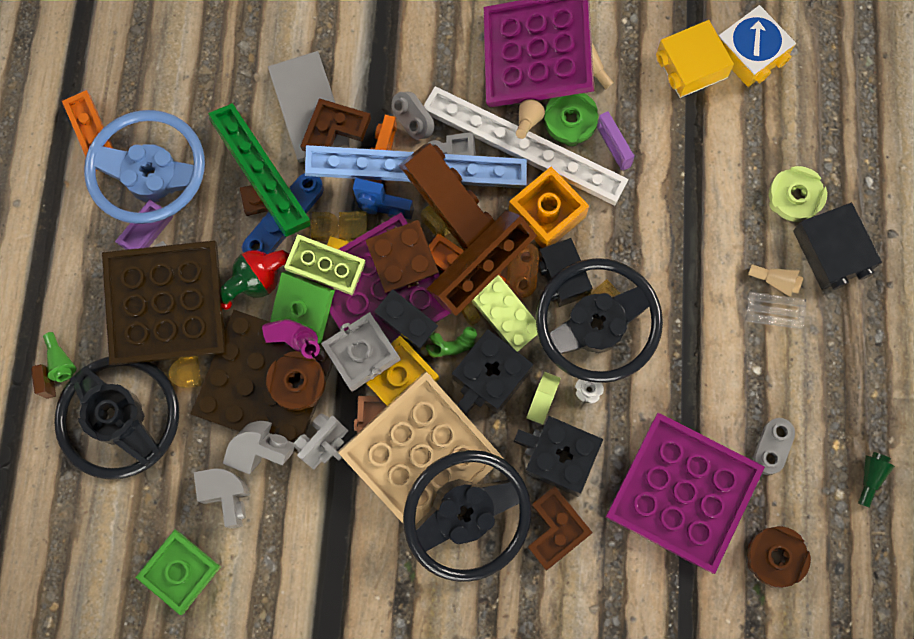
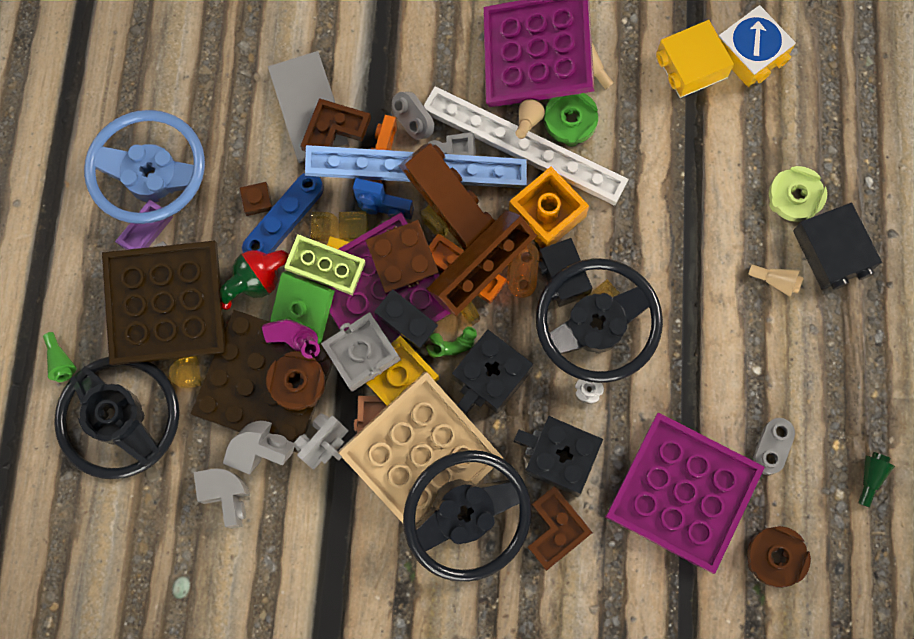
reddish brown tile [31,364,56,399] -> none
orange plate [62,90,114,171] -> none
bright green plate [135,529,221,615] -> none
green plate [208,103,310,237] -> none
yellowish green piece [471,275,538,352] -> none
yellowish green piece [527,372,561,425] -> none
medium lavender tile [597,111,635,171] -> none
clear tile [745,292,807,329] -> none

